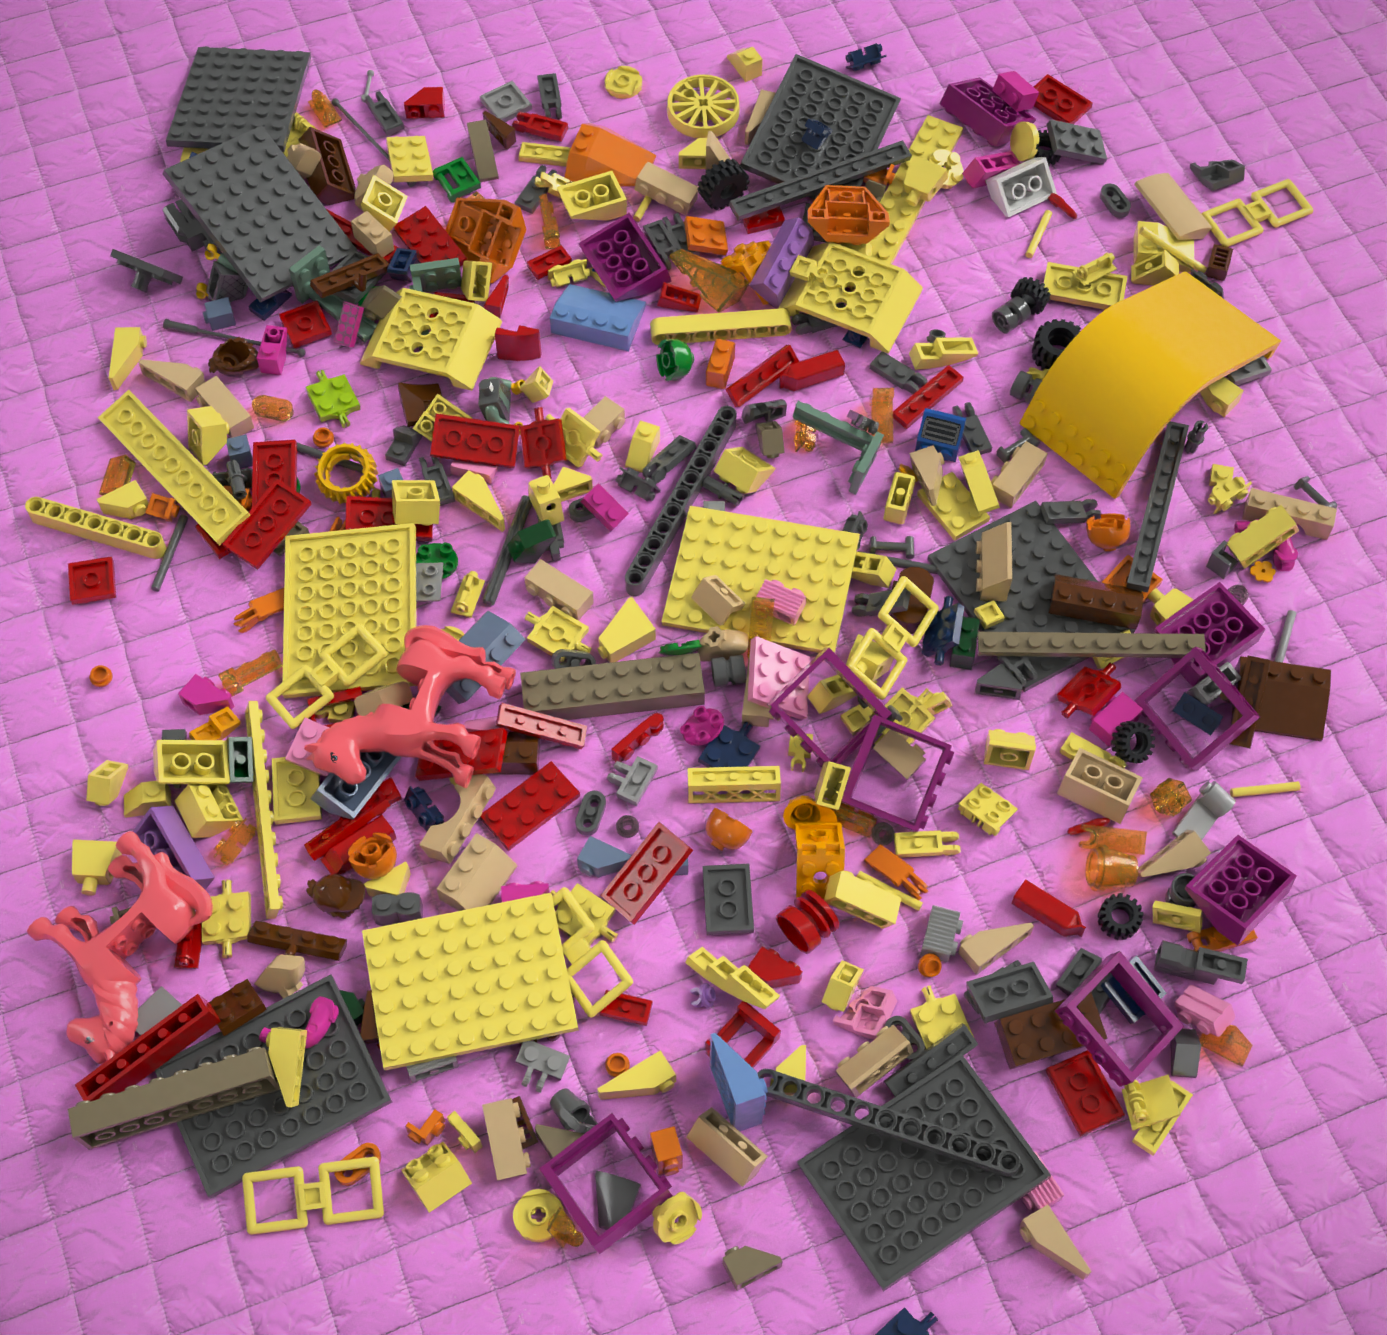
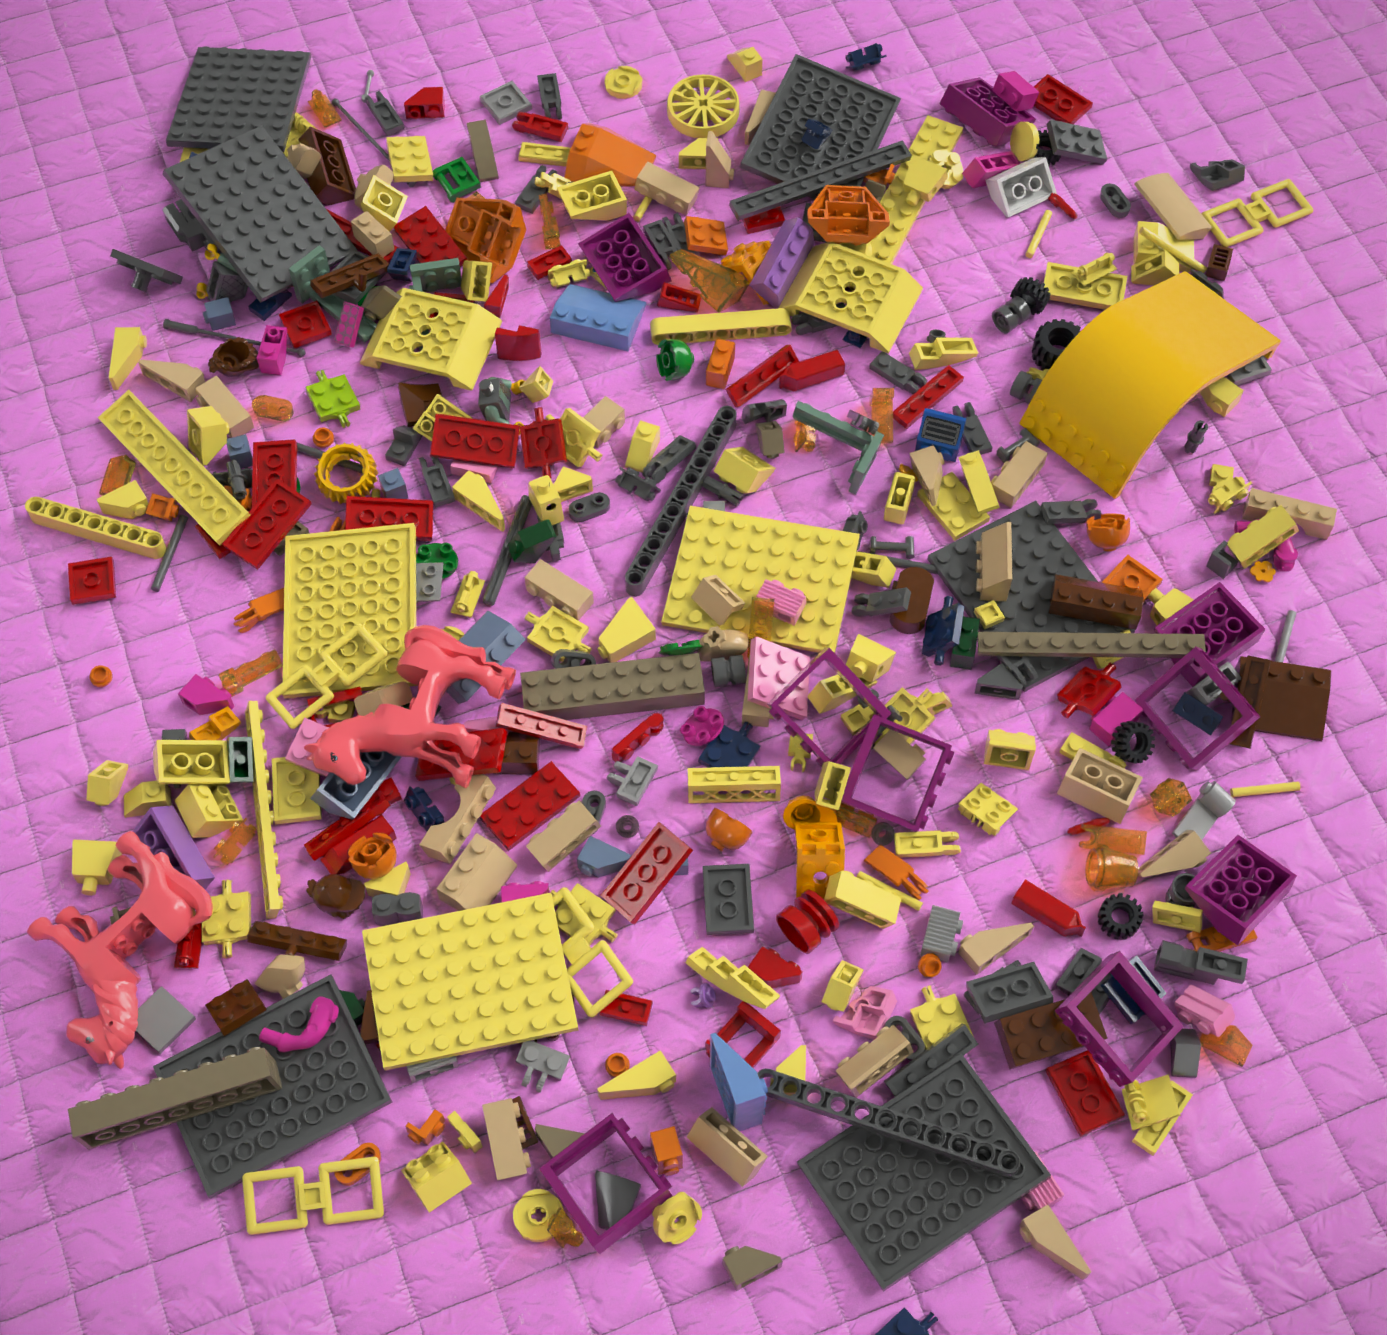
red brick [75,994,221,1101] -> none
light yellow slope [266,1027,307,1107] -> none
light yellow slope [392,480,440,526] -> none
reddish brown slope [483,111,516,150] -> none
dark grey piece [550,1088,598,1134] -> none
dark pink brick [580,483,629,532] -> none
black tyre [697,159,750,210] -> none
light yellow plate [789,255,828,282] -> none
light yellow bar [846,576,939,700] -> none
dark grey plate [1126,421,1189,593] -> none
clear smoke plate [1228,585,1249,605] -> none
dark grey piece [1294,476,1337,508] -> none
none -> tan brick [526,800,601,872]

